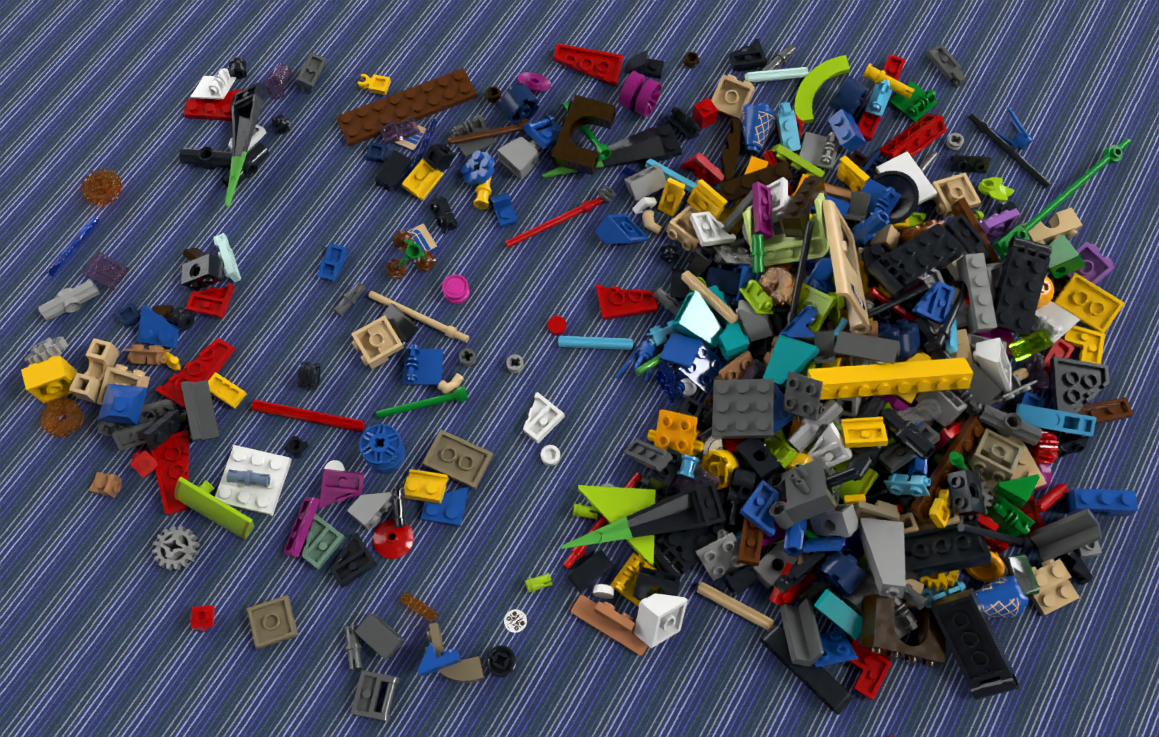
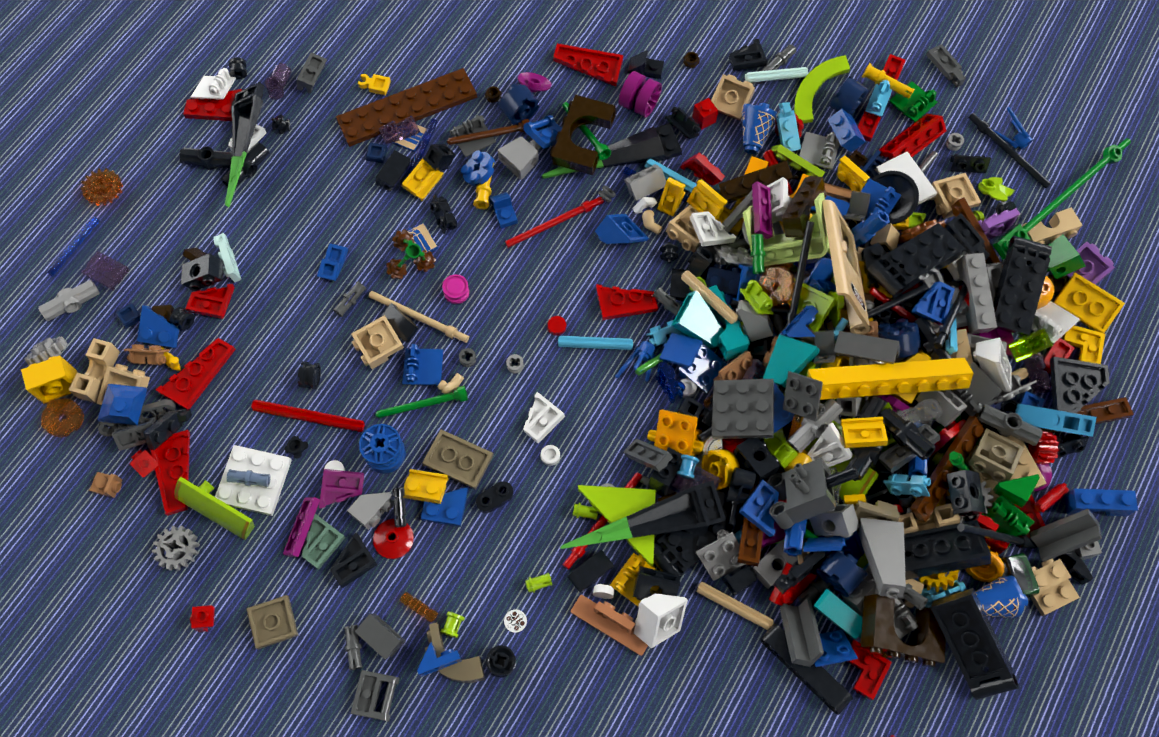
dark grey panel [181,380,219,442] -> none
yellow plate [208,372,247,409] -> none
dark brown slope [720,118,740,182] -> none
yellow plate [929,490,952,528] -> none
none -> lime bush [440,612,465,638]
none -> black plate [476,481,514,513]

